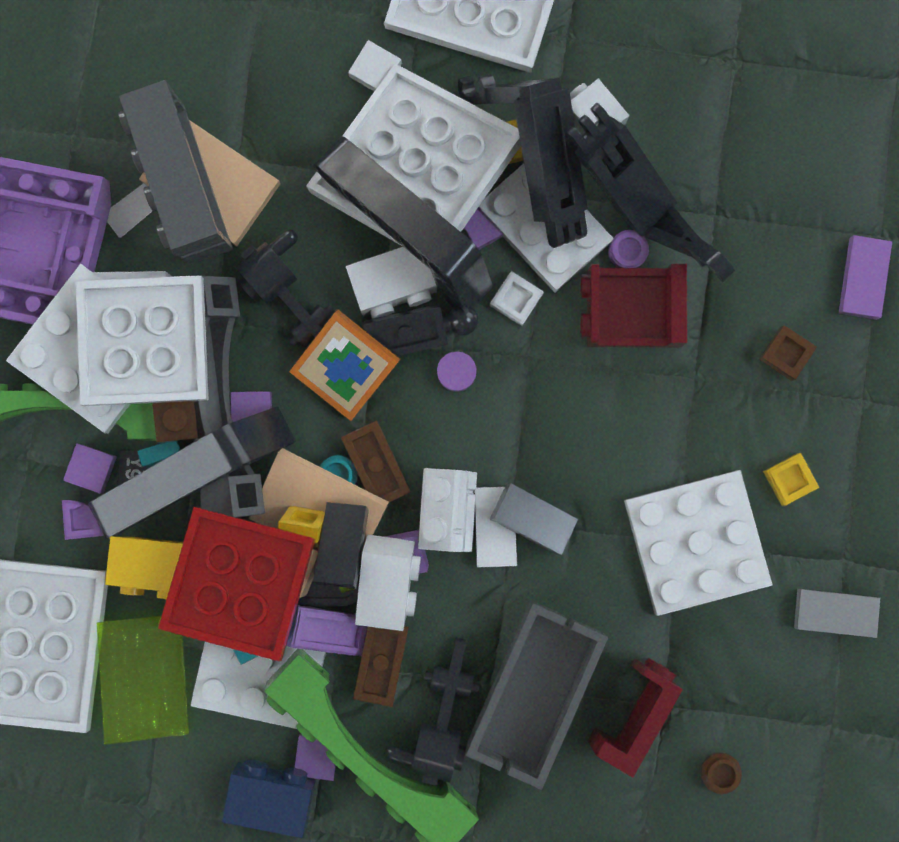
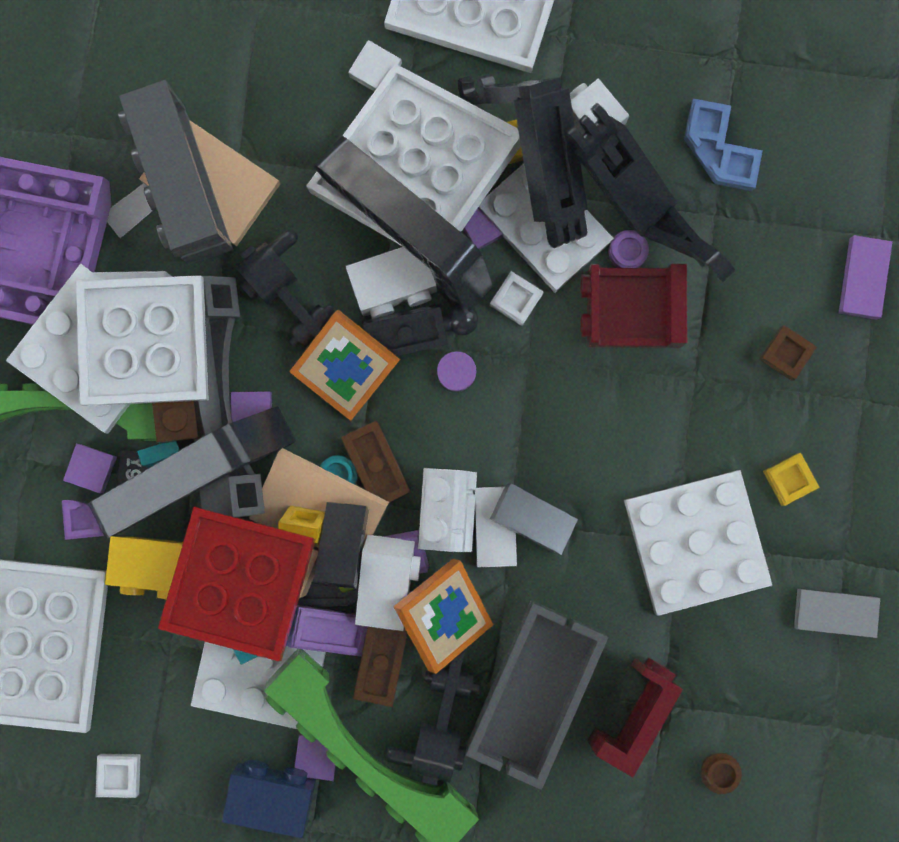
clear neon green piece [96,615,189,745] -> none
none -> white tile [96,754,140,798]
none -> tile [393,559,494,674]
none -> medium blue tile [684,99,763,191]

